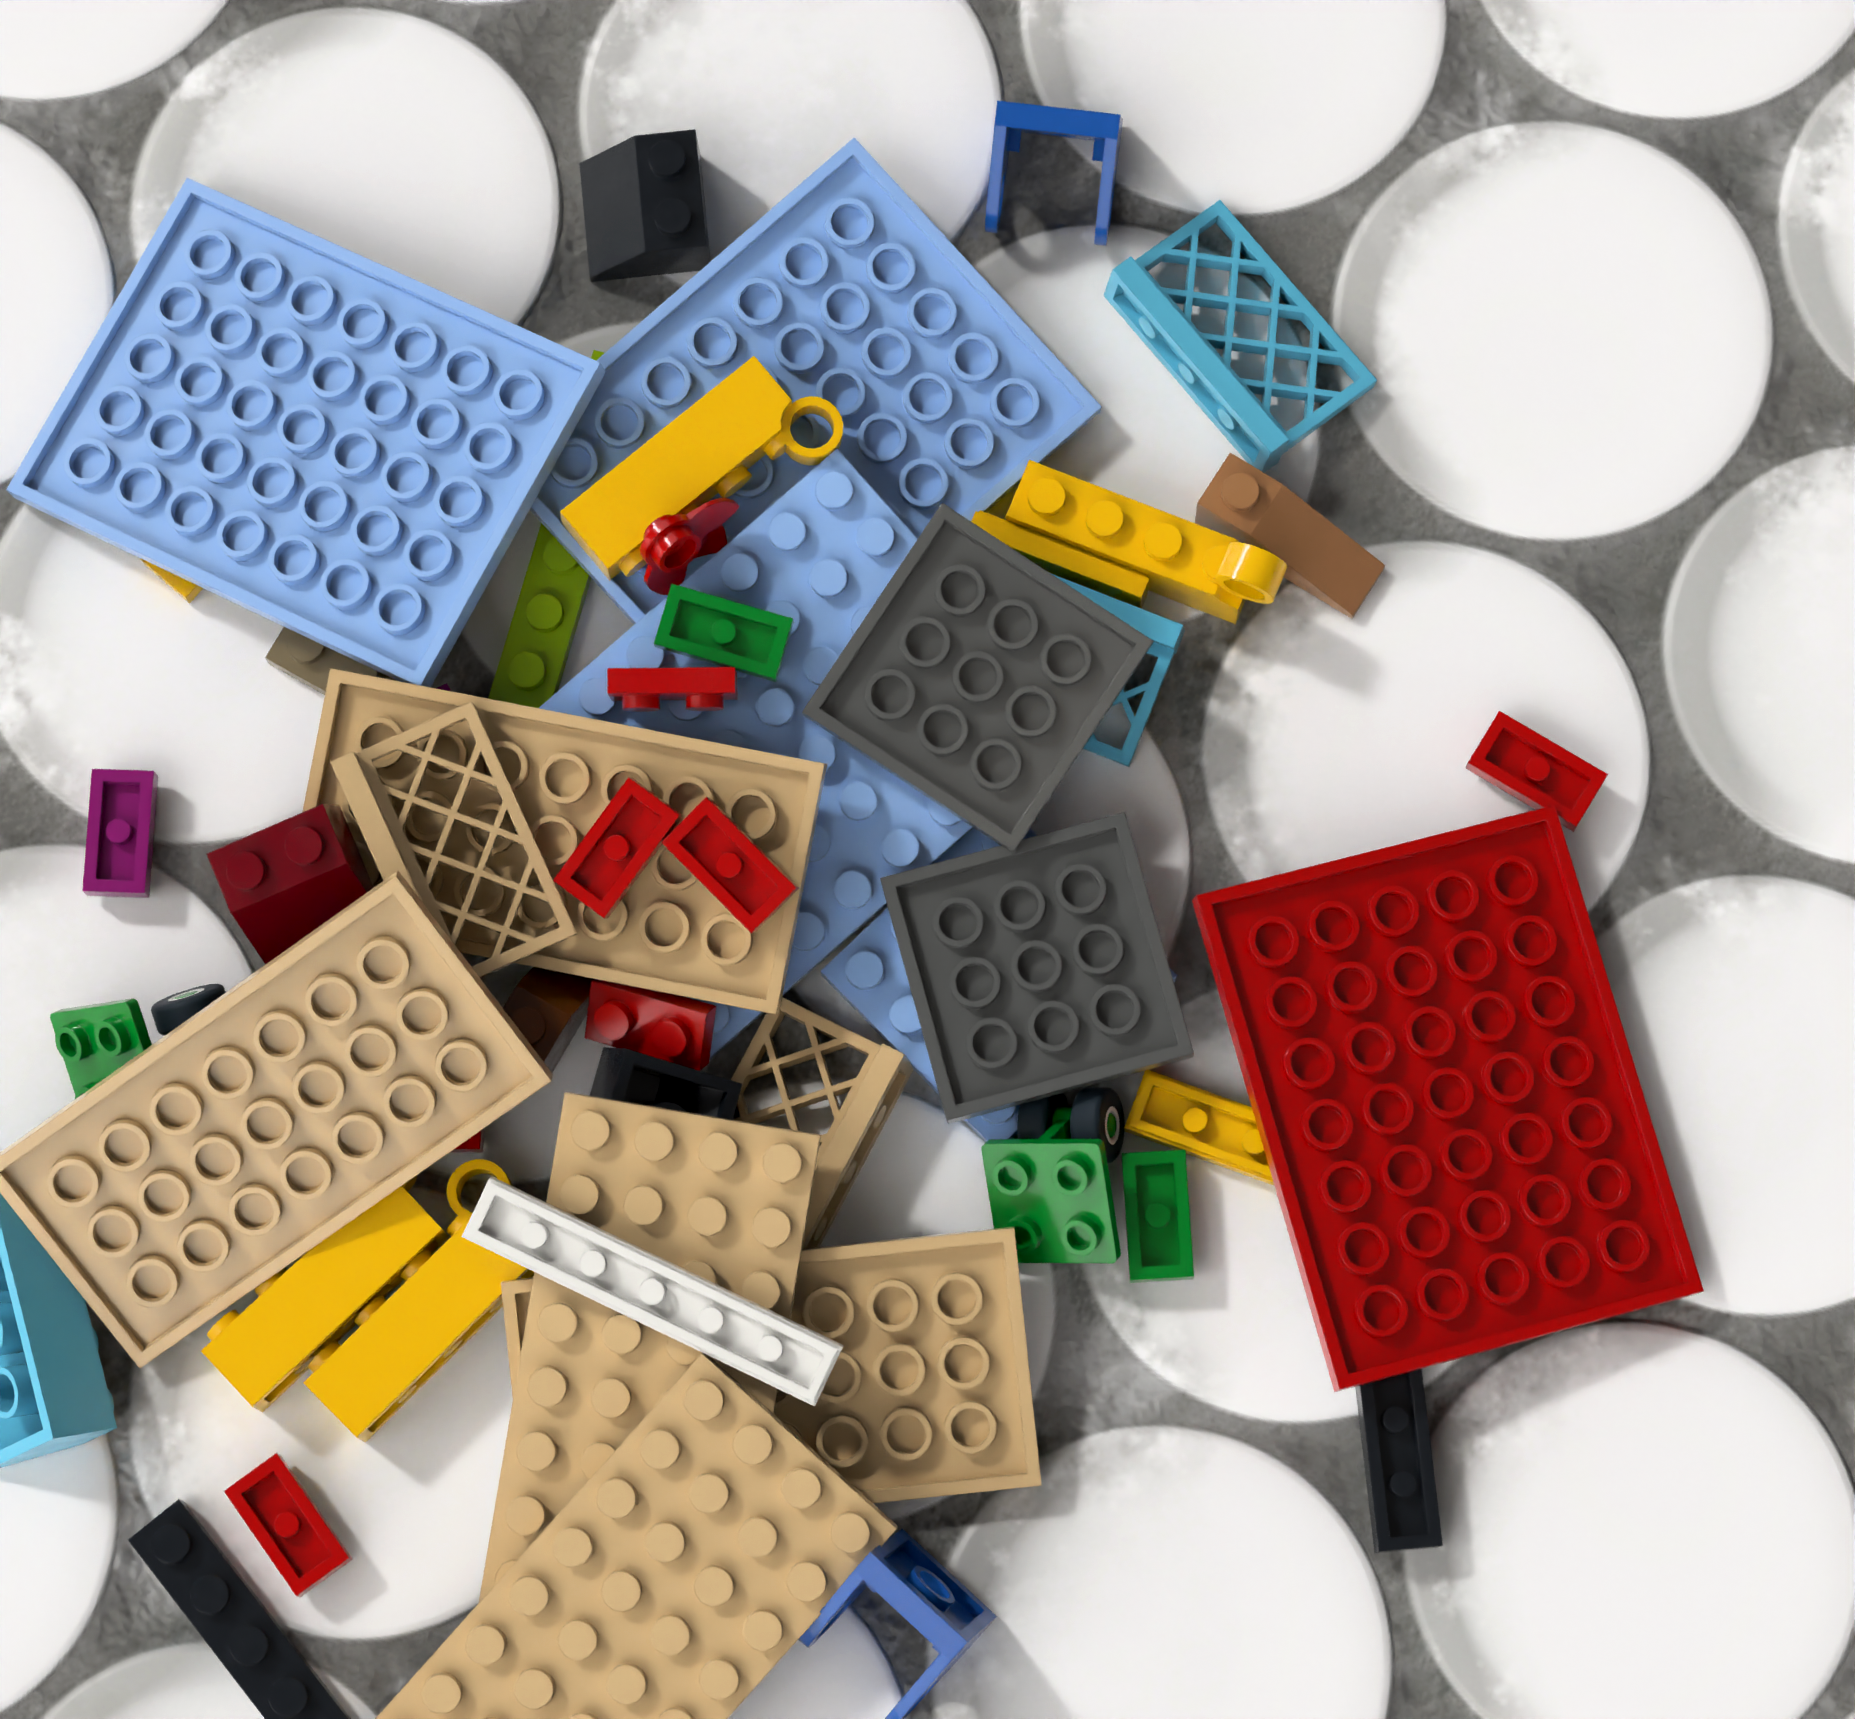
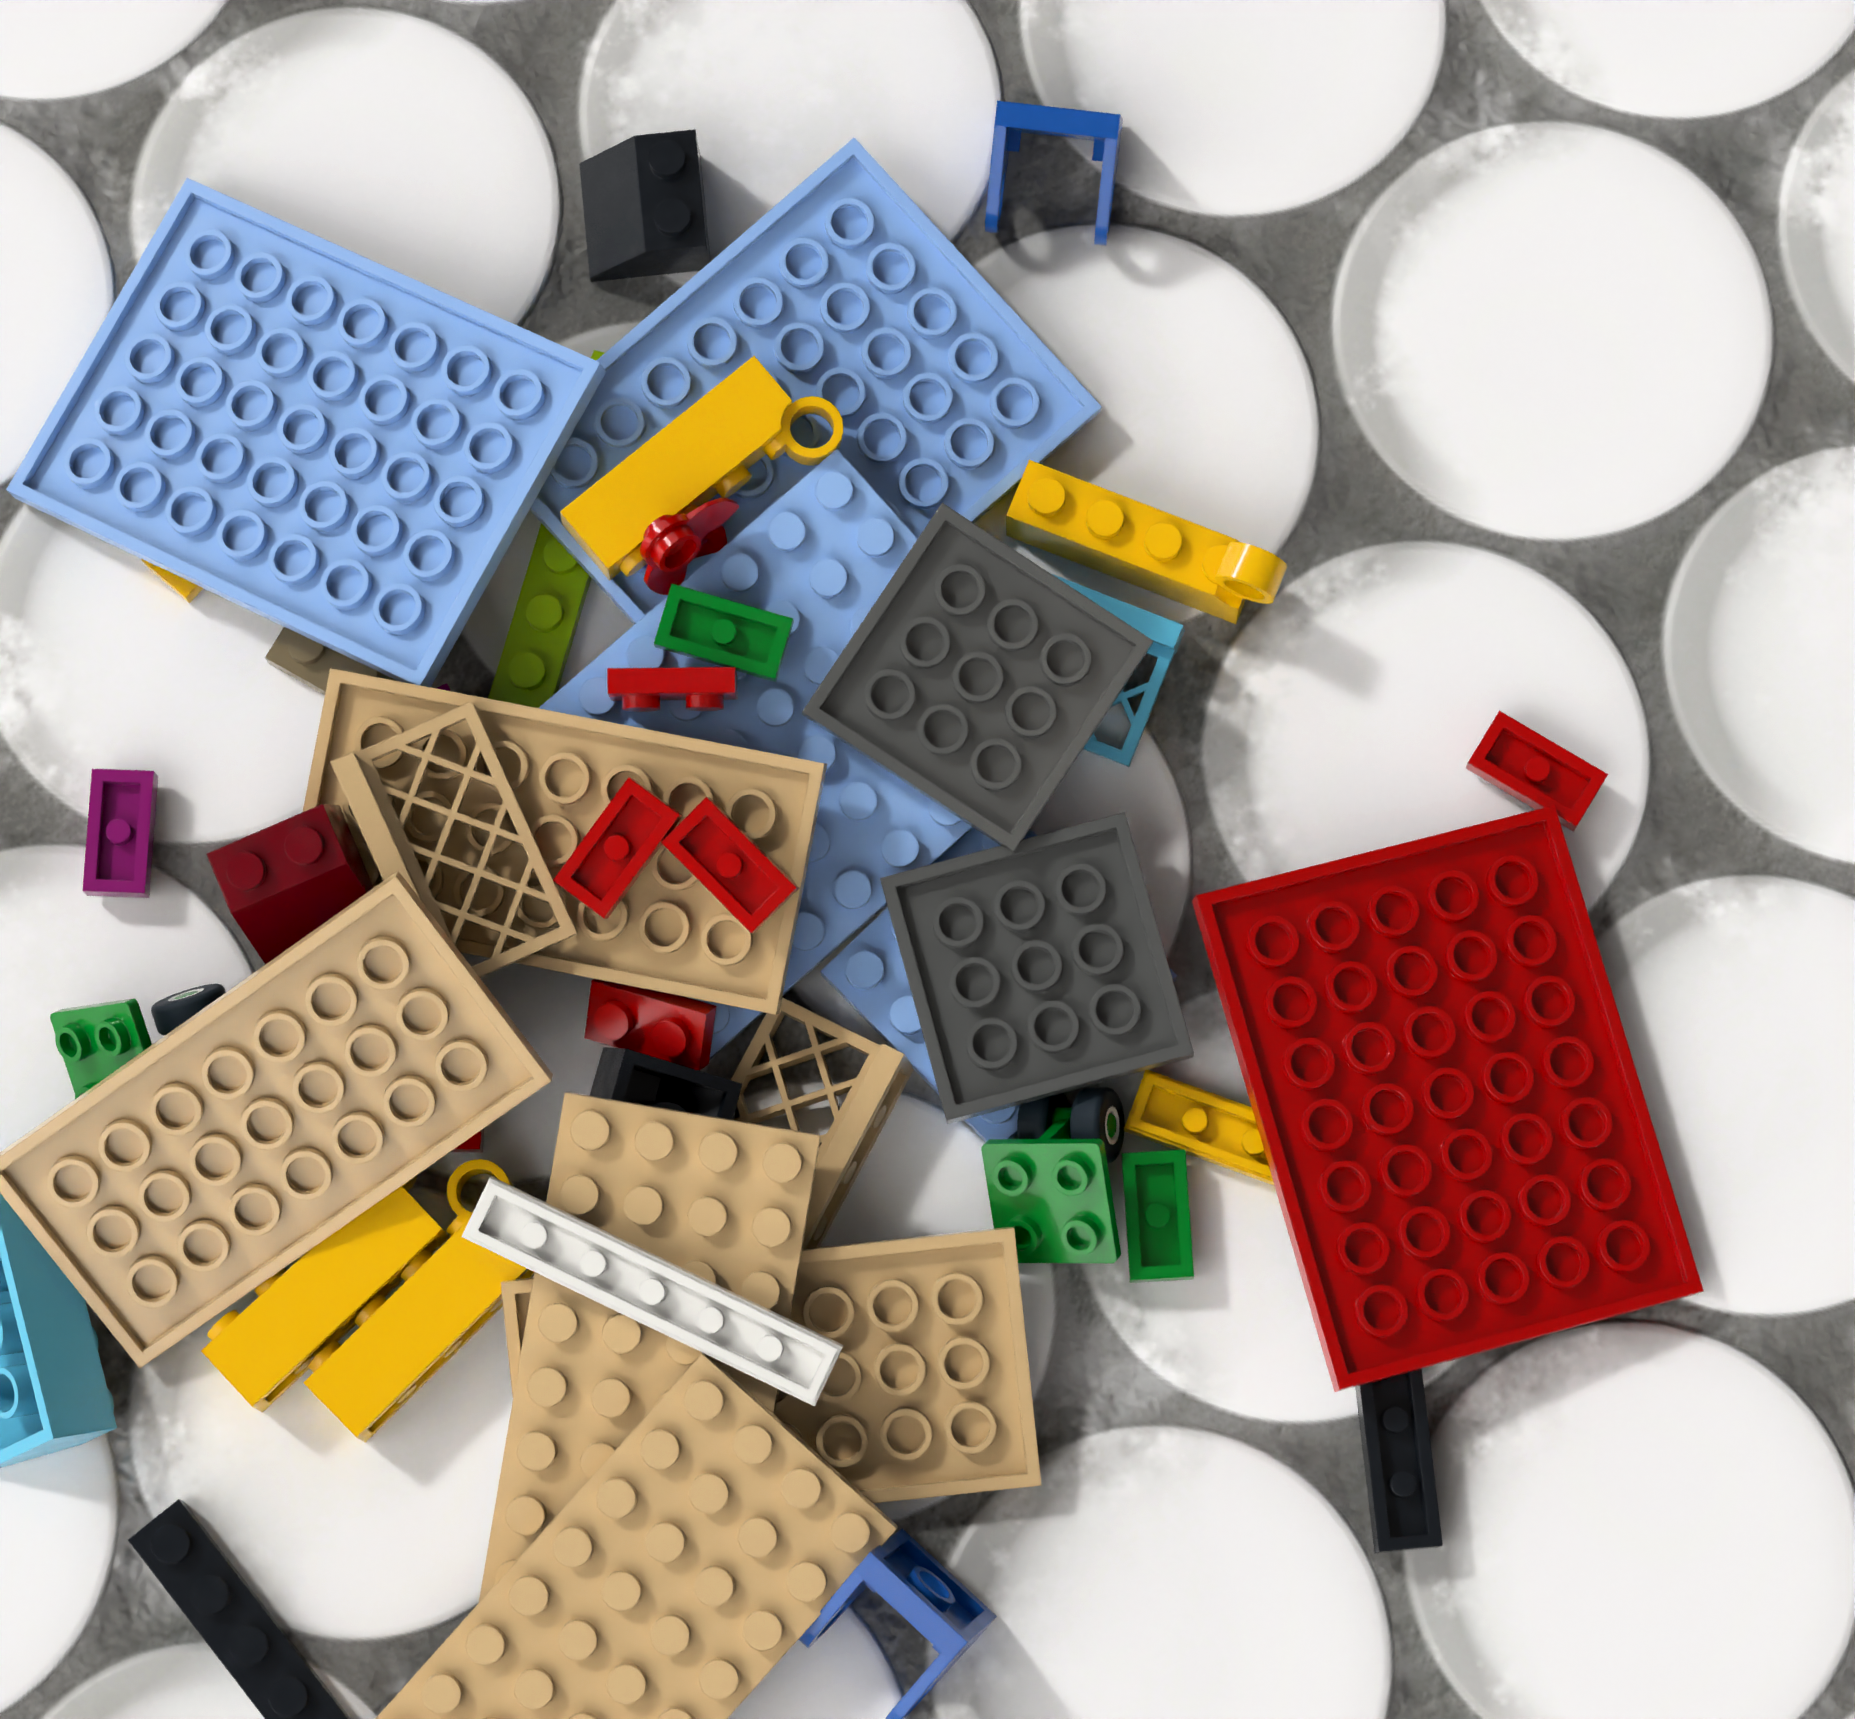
red plate [224,1453,353,1597] -> none
reddish brown slope [503,967,593,1073] -> none
yellow tile [971,510,1149,609] -> none
medium azure fence [1103,200,1377,473] -> none
medium nougat slope [1195,453,1385,619] -> none

